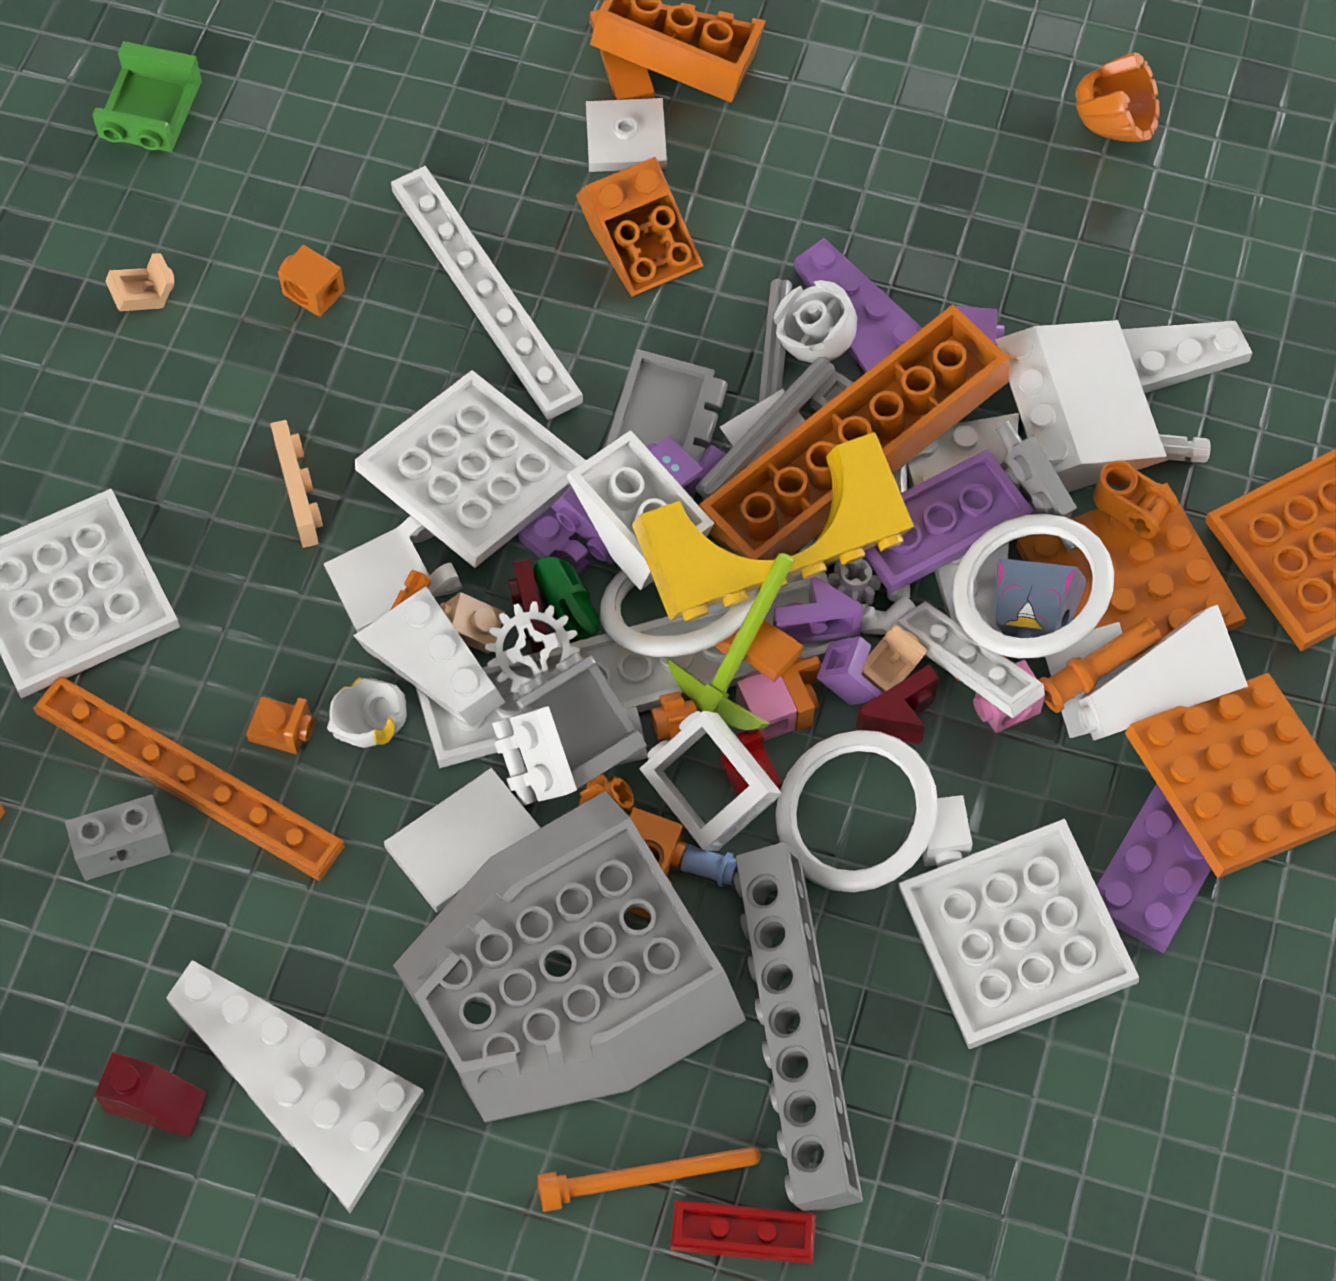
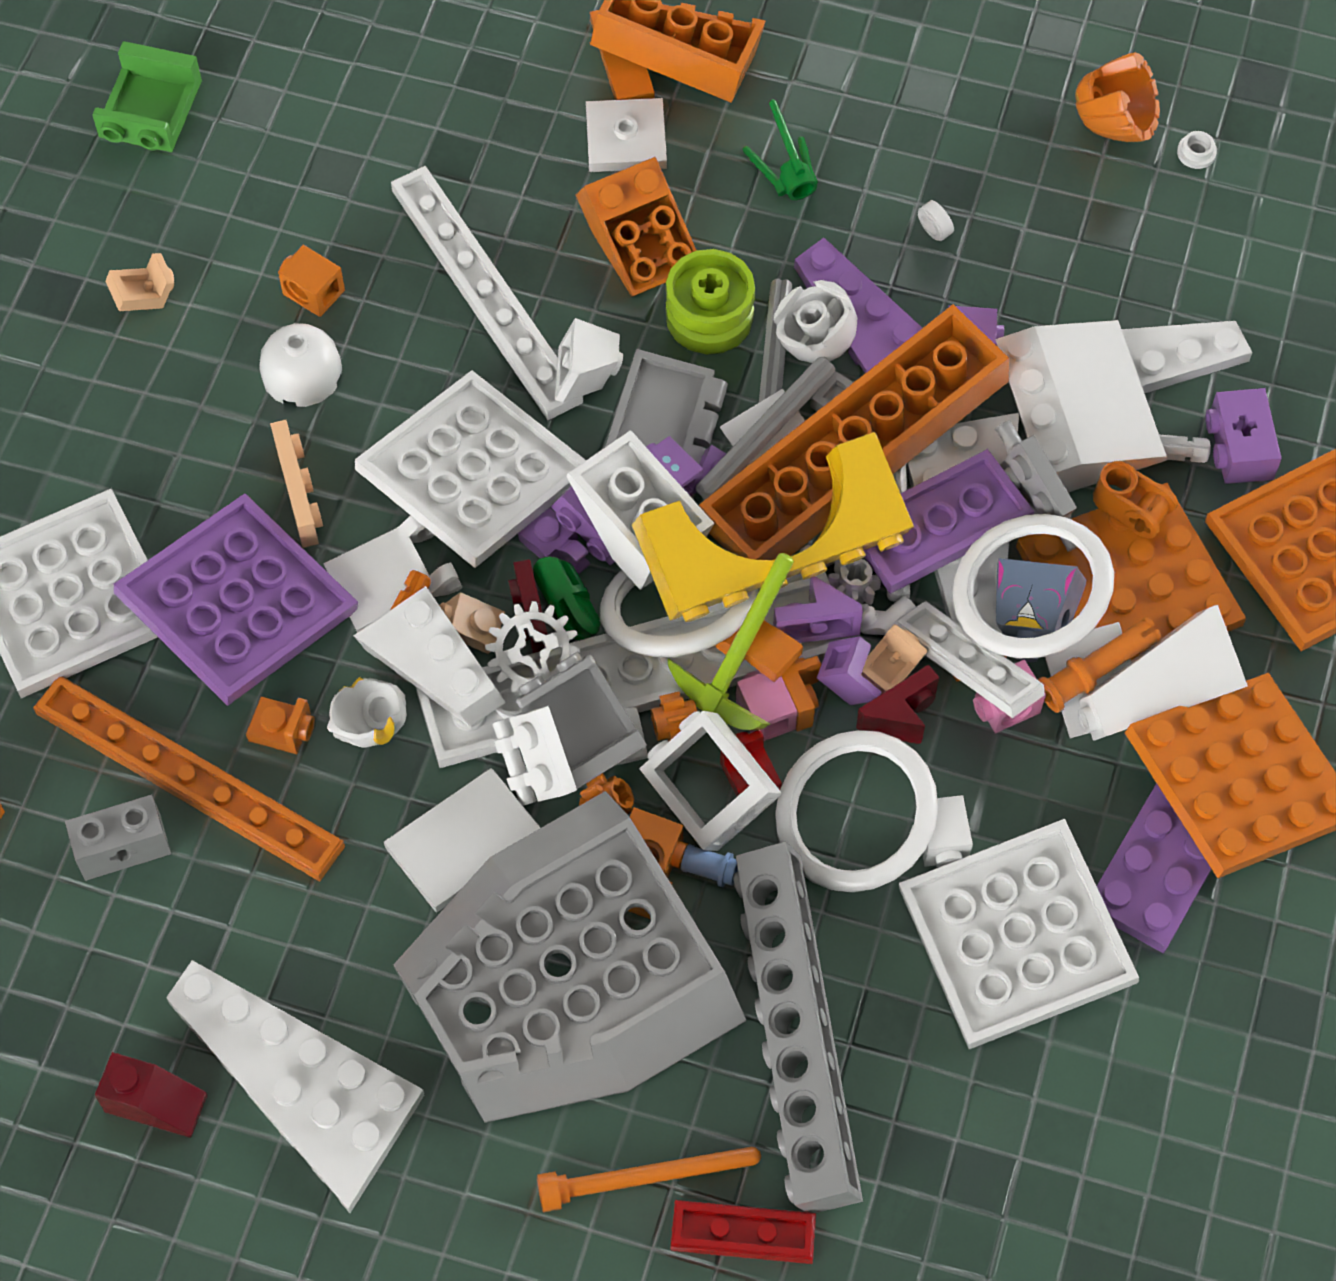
none -> medium lavender plate [114,493,358,706]
none -> white cylinder [260,323,342,407]
none -> white slope [555,318,623,402]
none -> lime wheel [666,249,755,354]
none -> green plant [742,99,818,200]
none -> white tile [918,200,954,241]
none -> white plate [1177,131,1217,169]
none -> medium lavender brick [1205,388,1282,484]

